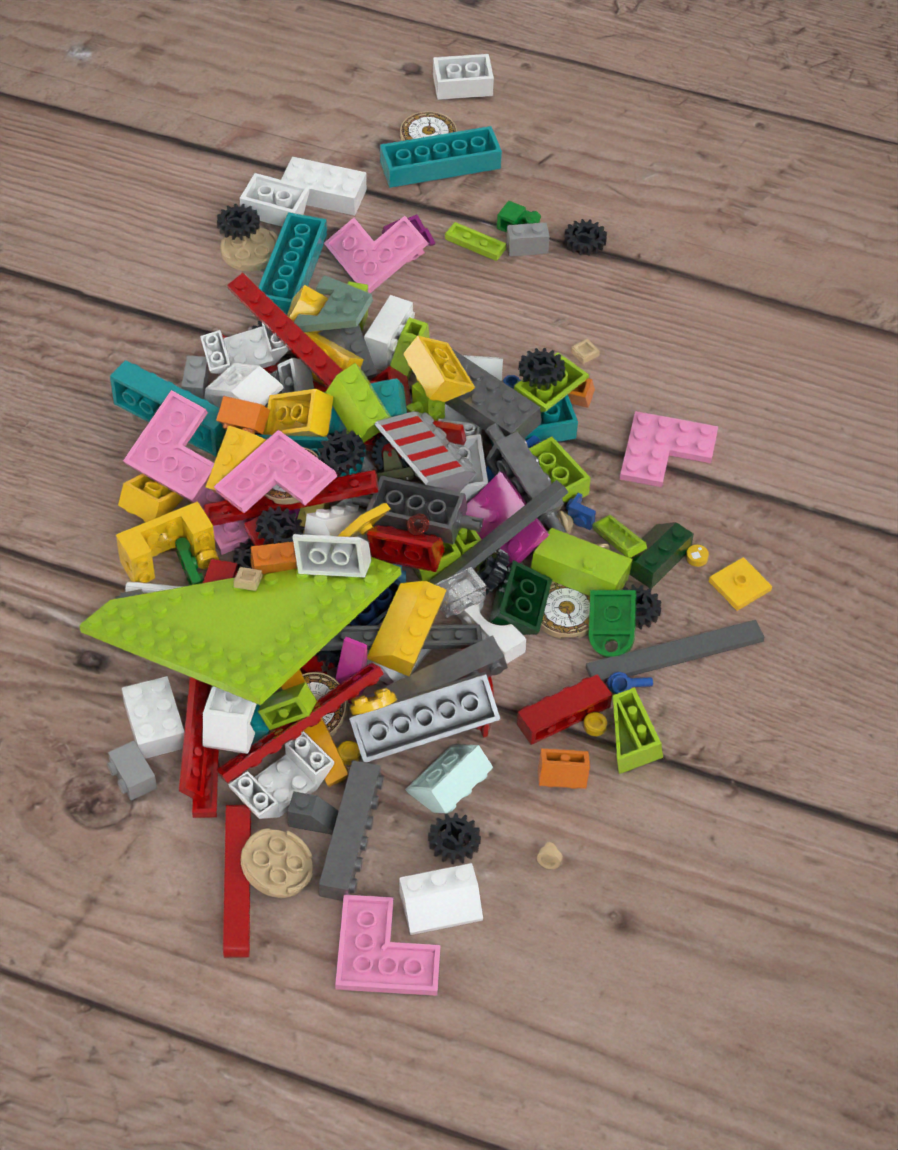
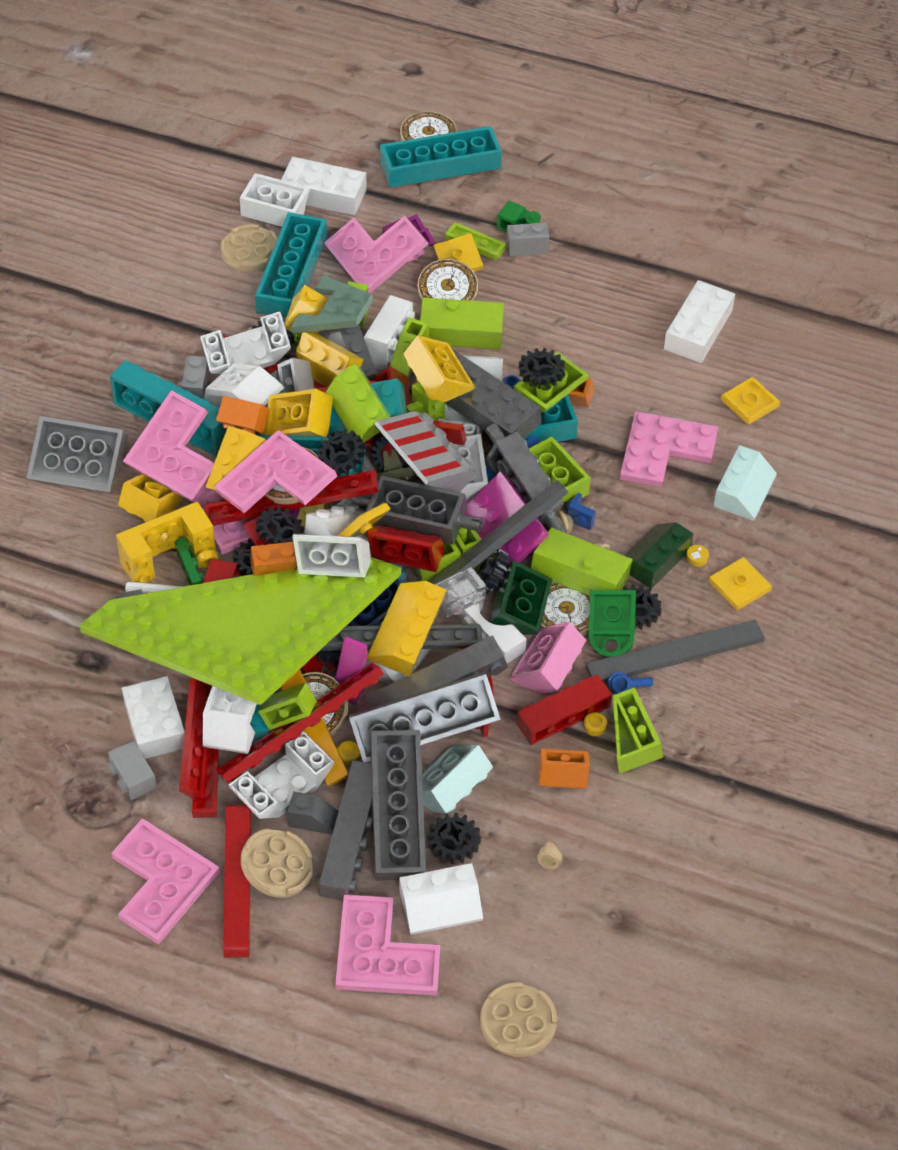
black gear [217,204,260,240] -> none
red plate [227,273,343,388] -> none
tan tile [234,567,262,591] -> none
yellow tile [350,688,397,715] -> none
clear red bush [407,514,430,535] -> none
white brick [433,54,494,100] -> none
black gear [564,219,607,256] -> none
tan tile [571,338,600,364] -> none
lime plate [592,515,647,558] -> none
none -> light grey slope [26,416,129,493]
none -> bright pink plate [111,819,220,945]
none -> flat silver brick [371,730,426,881]
none -> tile [418,259,478,301]
none -> lime brick [420,298,504,350]
none -> yellow plate [433,233,484,272]
none -> tan tile [480,982,557,1057]
none -> bright pink slope [510,622,586,694]
none -> white brick [664,280,735,363]
none -> light aqua slope [714,445,777,521]
none -> yellow plate [720,377,780,425]

